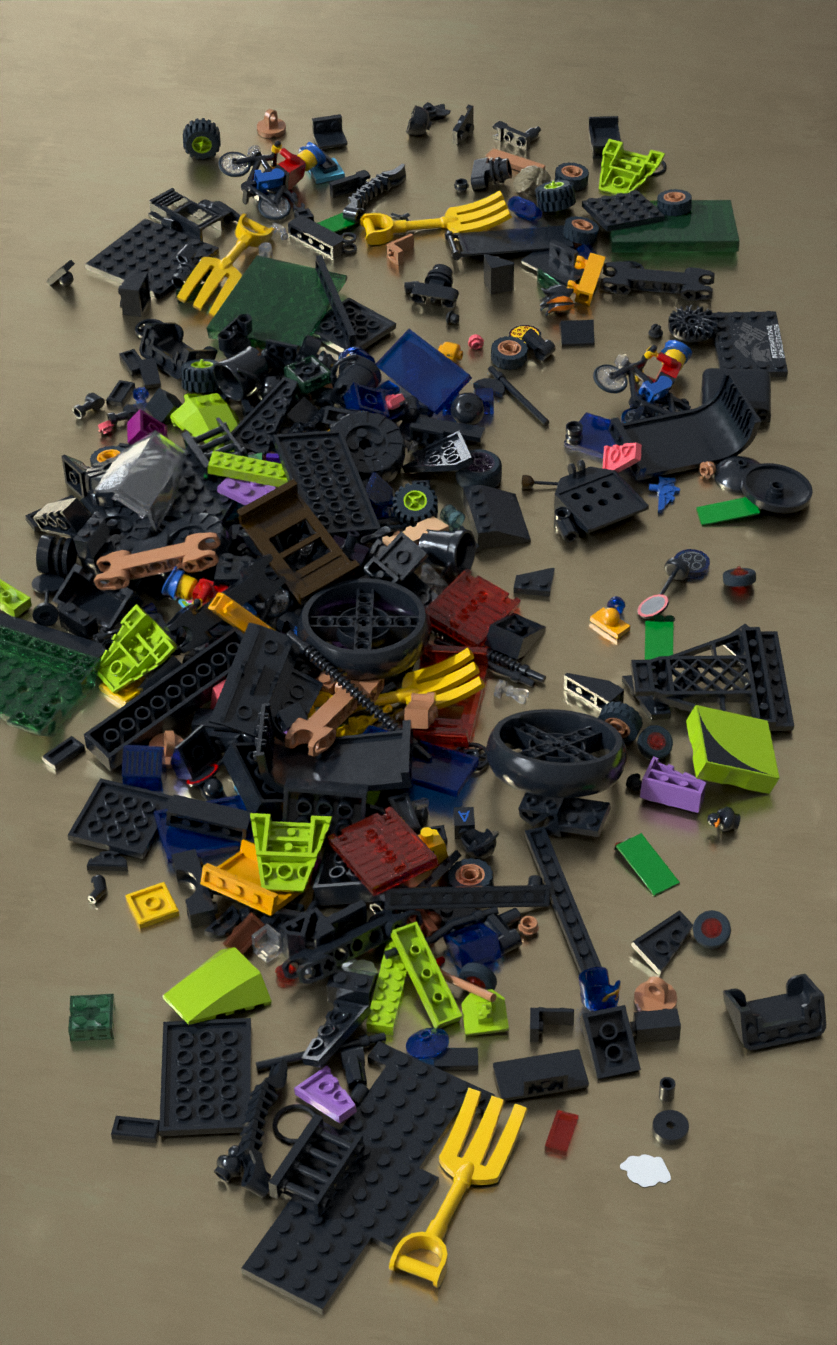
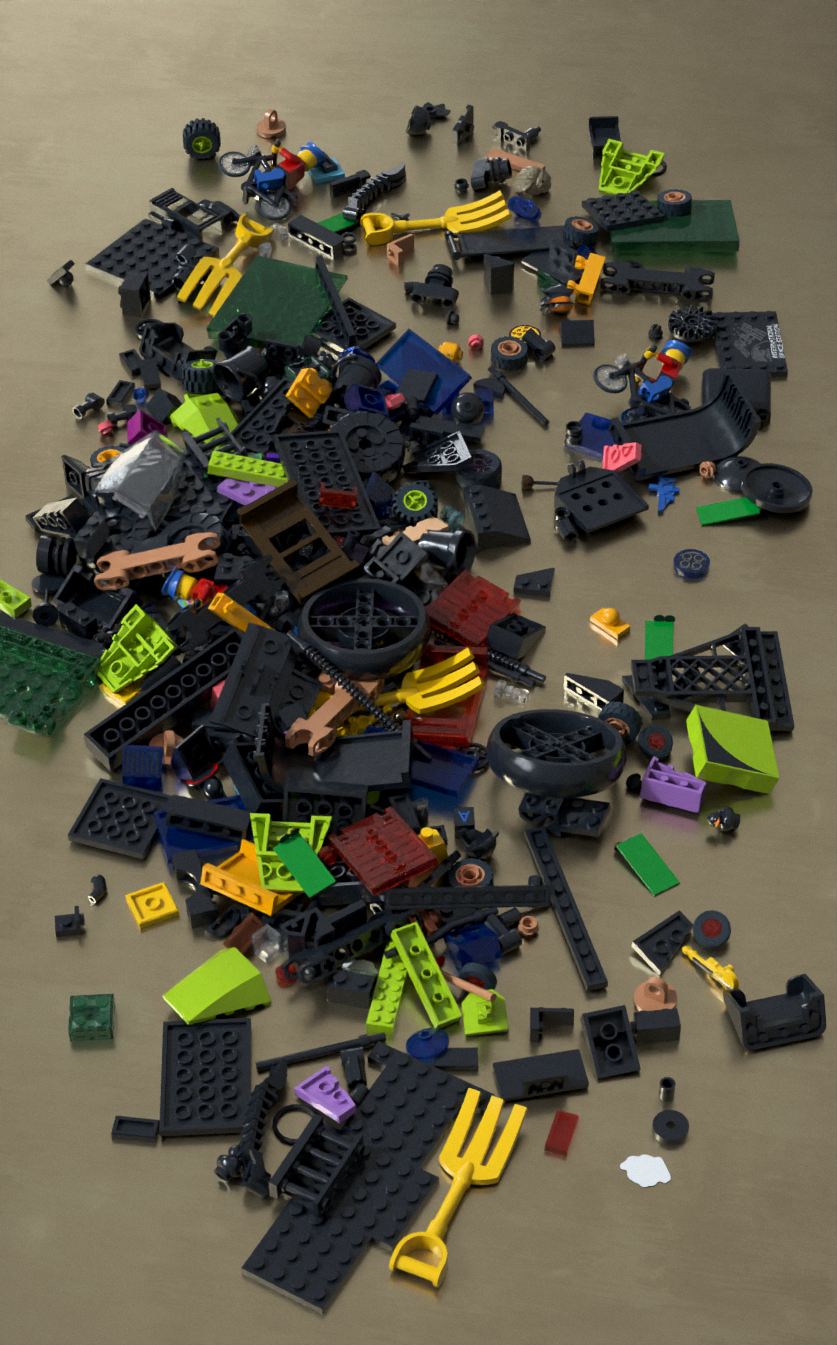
black tile [42,736,85,771] -> none
black tile [87,851,128,871] -> none
black plate [293,203,314,221] -> none
black wing [302,999,371,1068] -> none
black bracket [312,114,348,150] -> none
nougat hinge [405,692,438,729] -> none
black wheel [535,180,576,212] -> none
black wheel [554,162,589,191] -> none
clear blue helmet [578,967,621,1012] -> none
clear blue plate [607,596,626,614] -> none
black piece [637,558,690,619] -> none
black wheel [723,566,756,588] -> none
none -> black bracket [55,906,85,937]
none -> green piece [273,828,336,898]
none -> light orange plate [286,368,333,418]
none -> clear red plate [318,846,338,866]
none -> clear red hinge [319,482,358,509]
none -> black tile [395,369,439,404]
none -> yellow piece [682,946,739,990]

